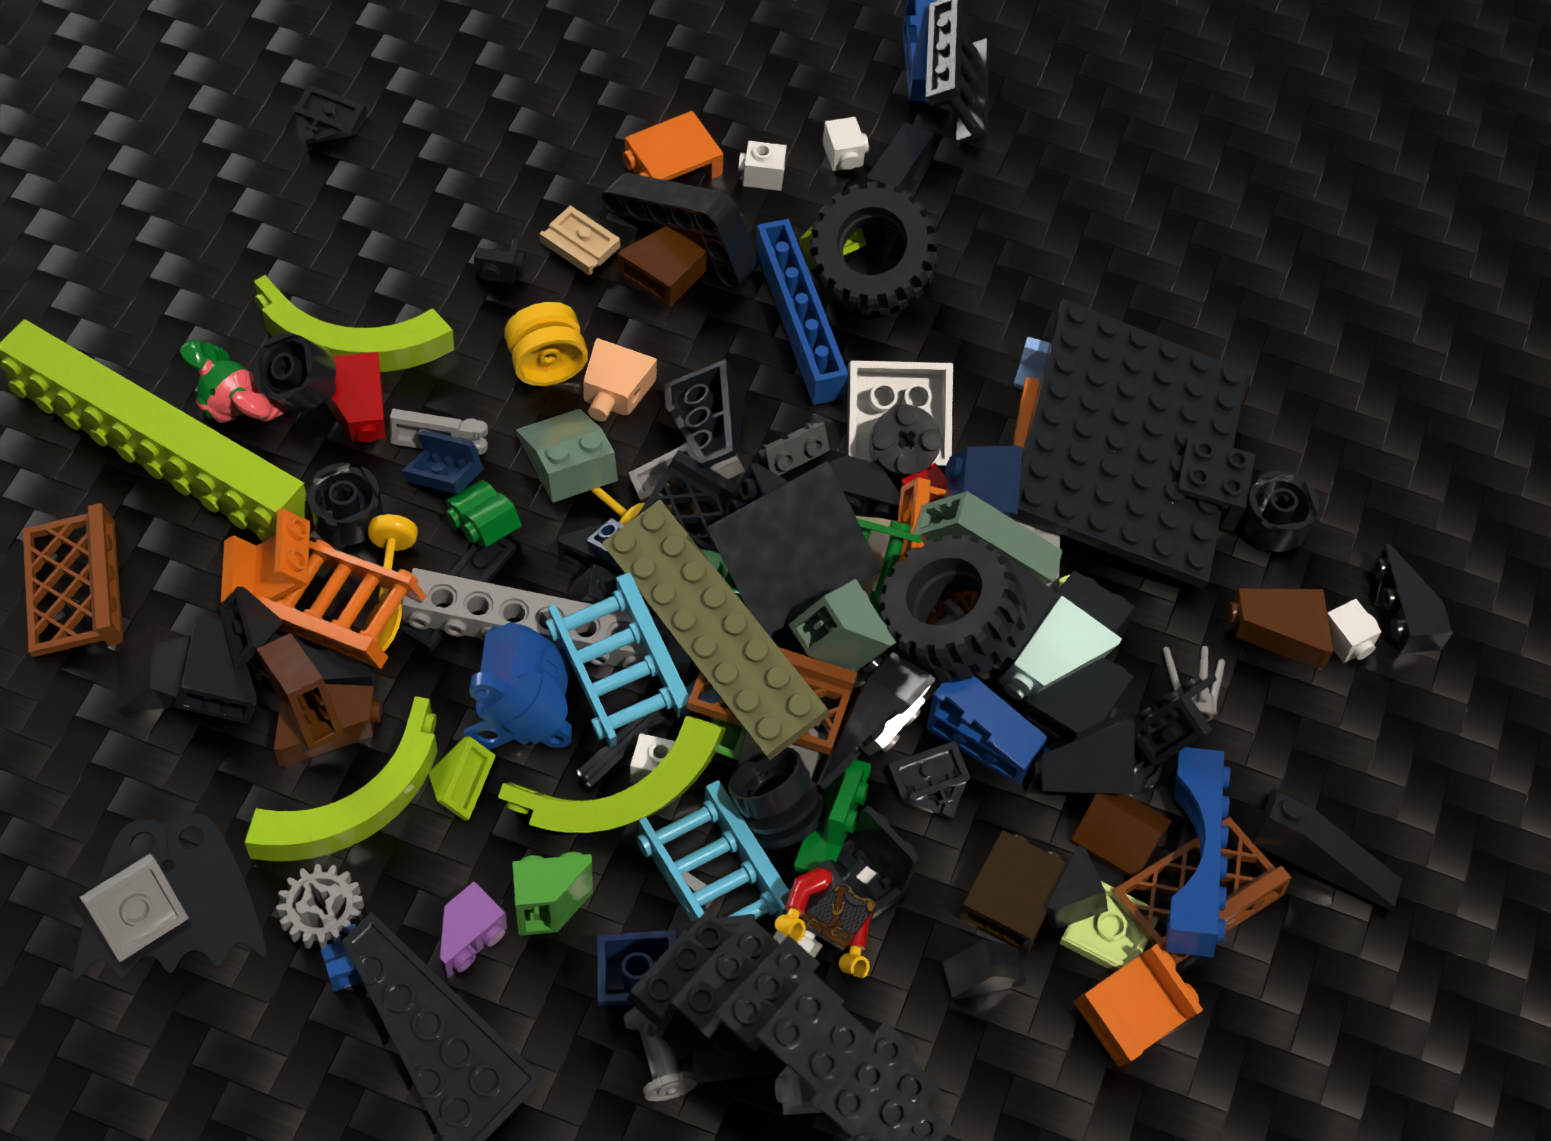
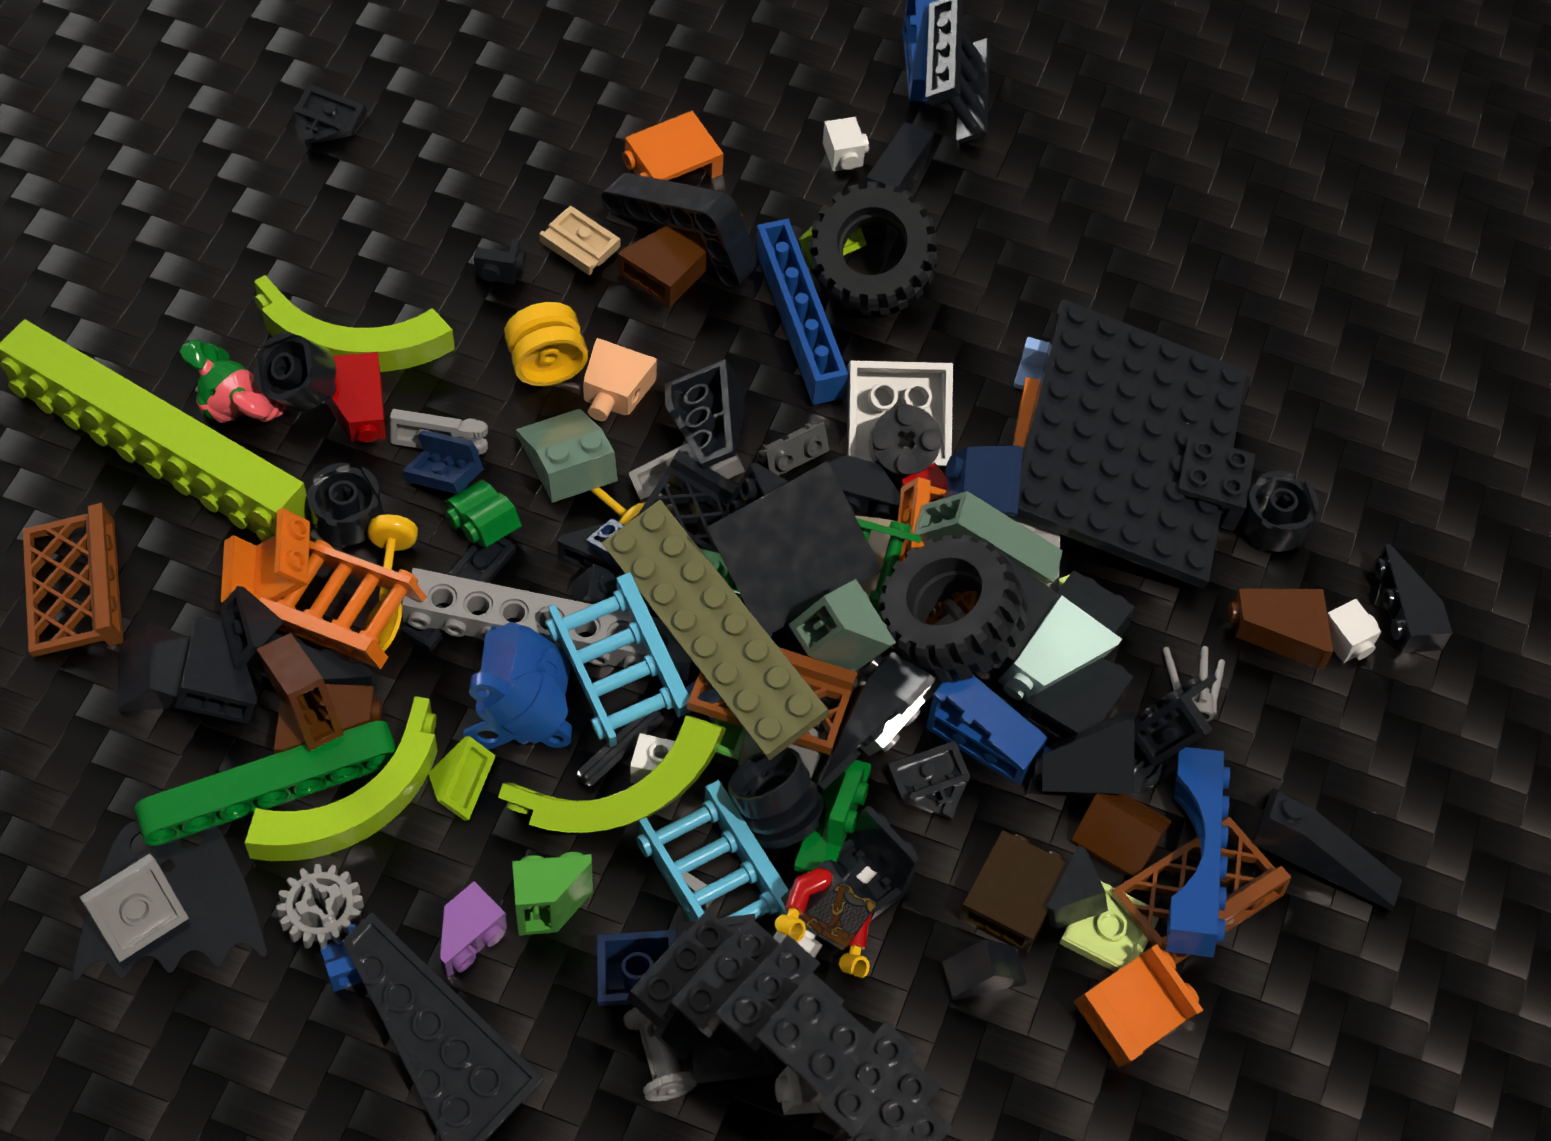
white brick [738,141,787,191] -> none
none -> green beam [134,721,397,846]

